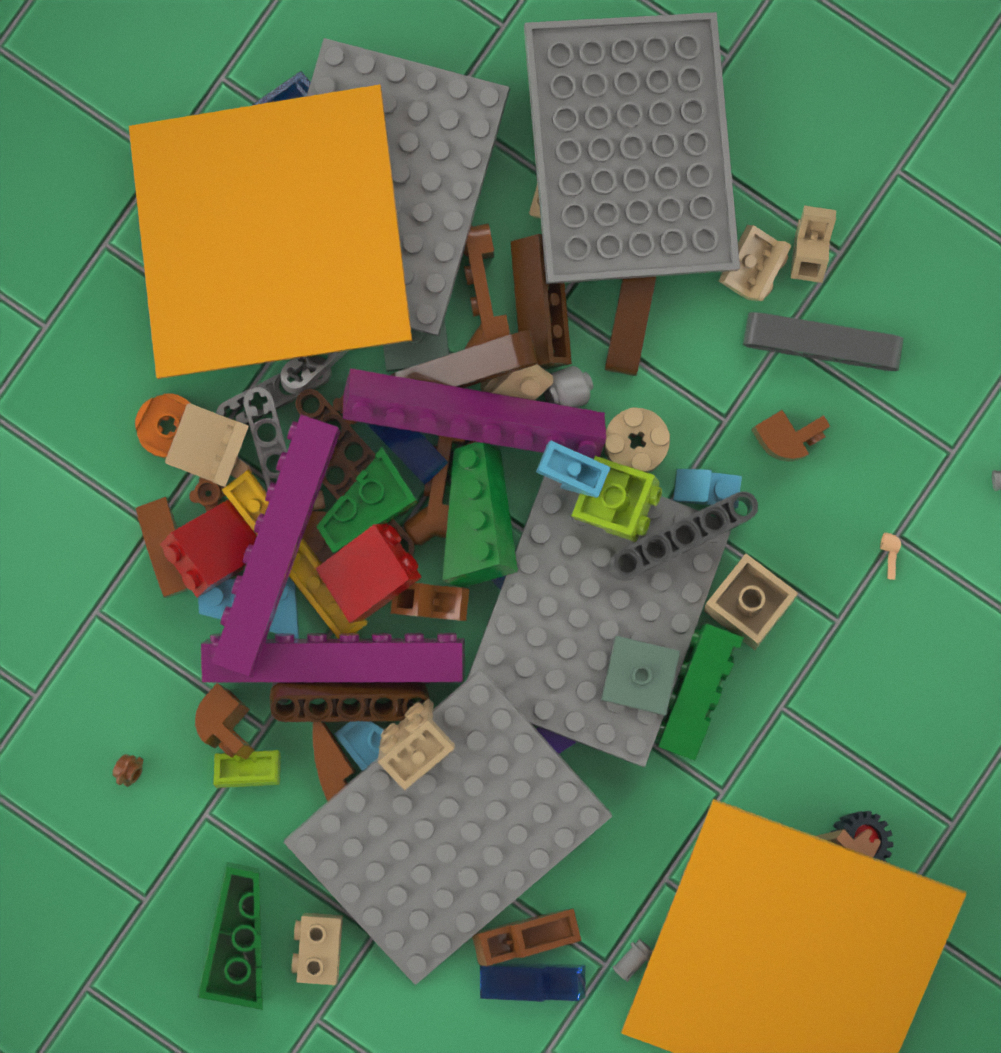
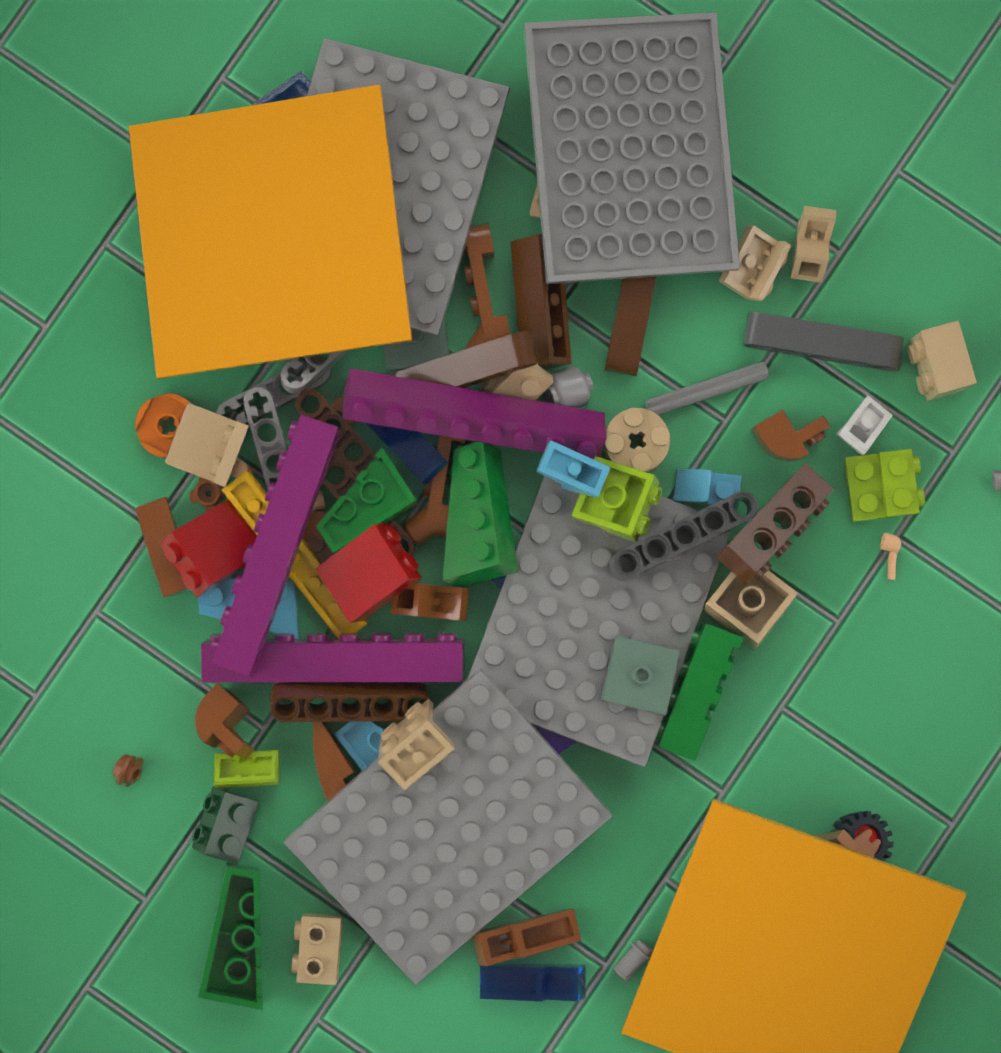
none -> dark green bracket [192,786,259,864]
none -> light grey axle [645,362,769,415]
none -> reddish brown brick [717,463,834,584]
none -> white slope [836,395,893,455]
none -> lime plate [844,449,925,522]
none -> tan brick [907,320,977,401]

